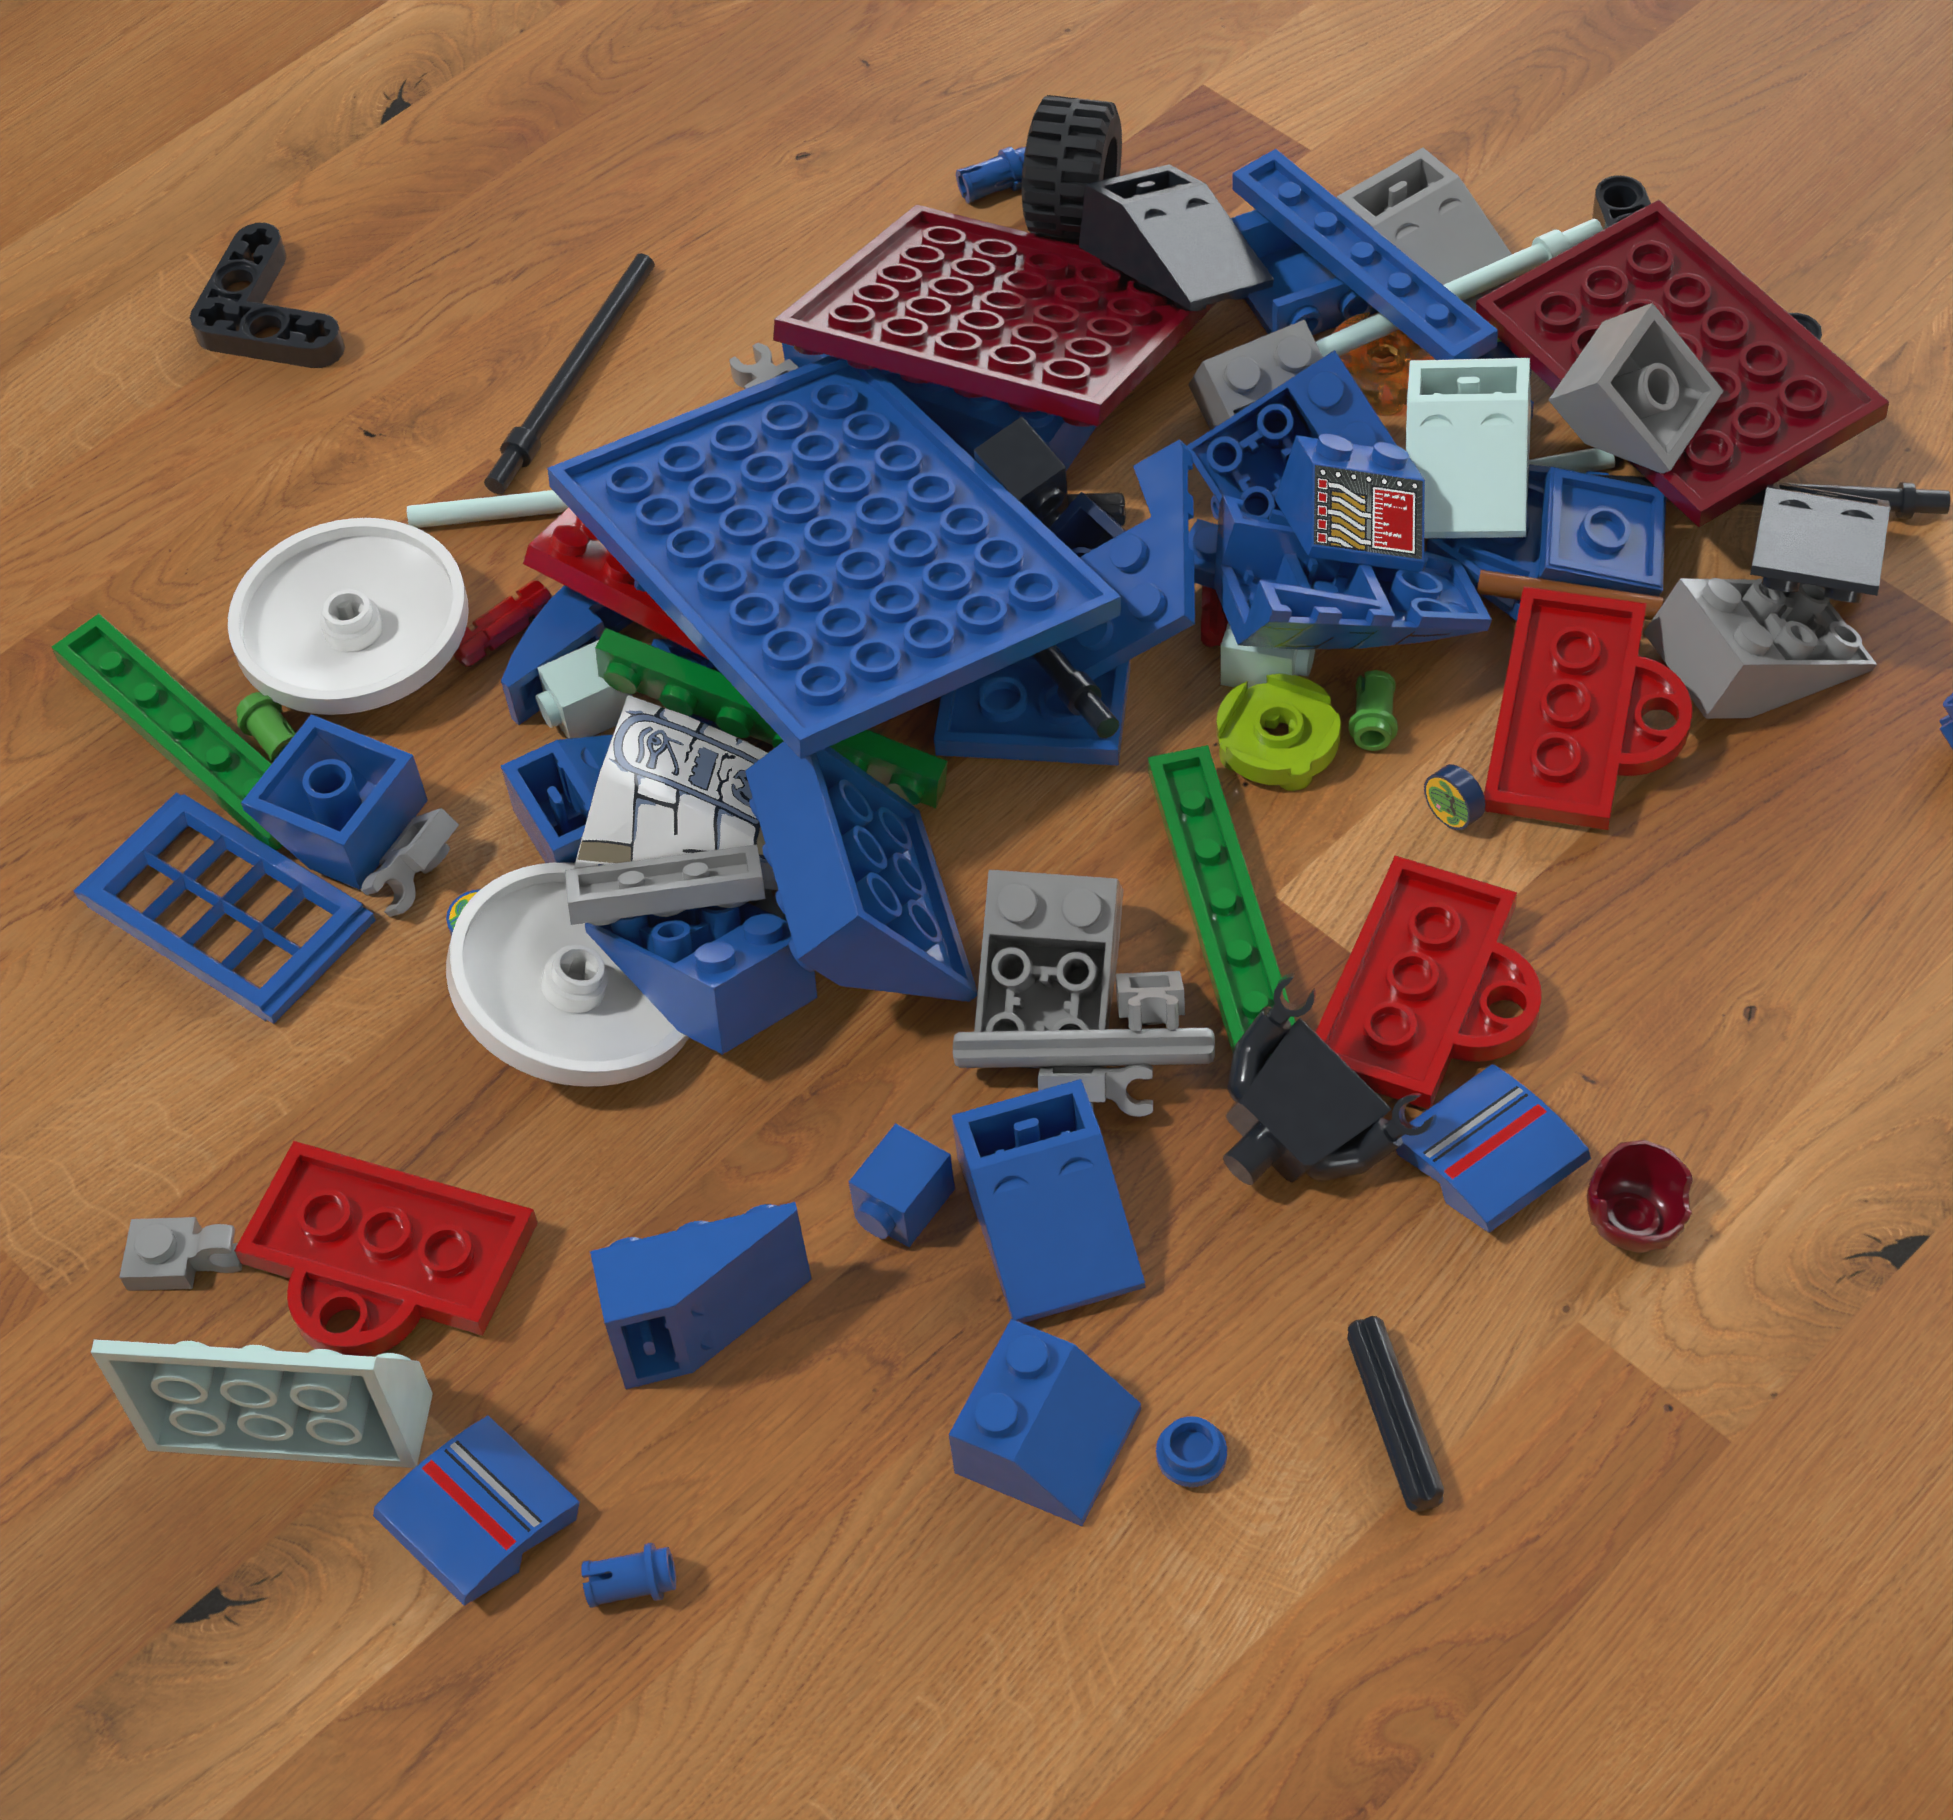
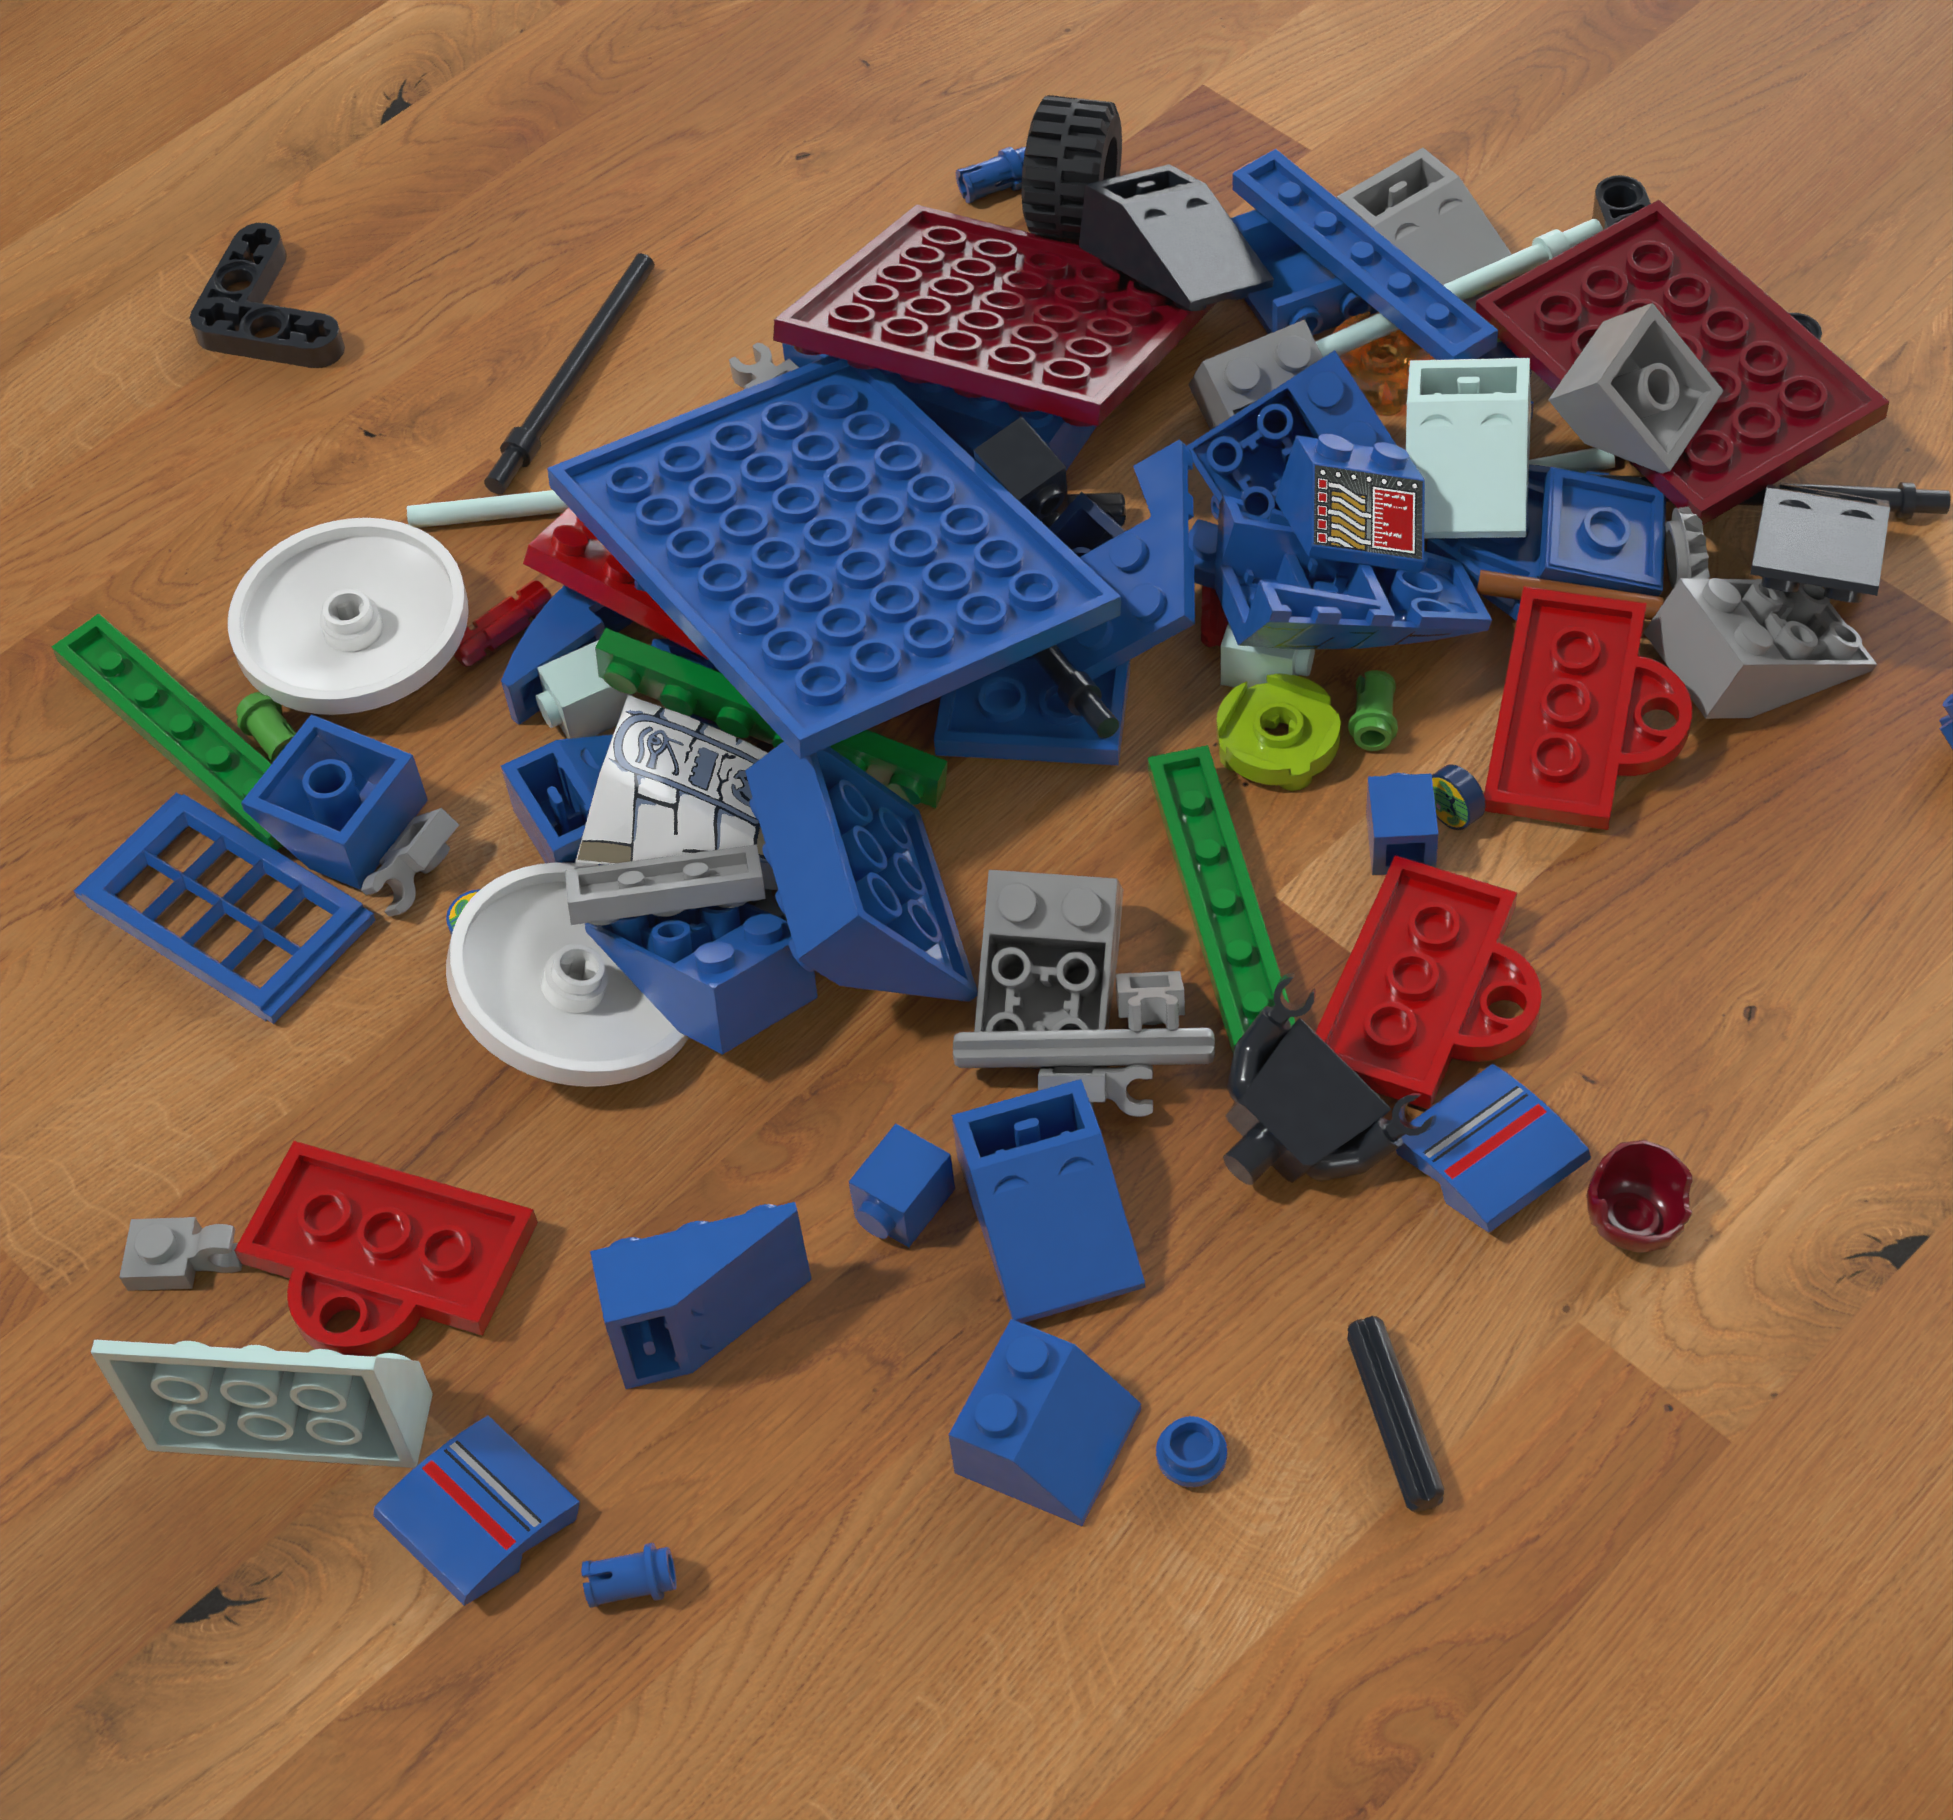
none -> blue brick [1366,773,1439,875]
none -> light grey gear [1665,507,1710,590]

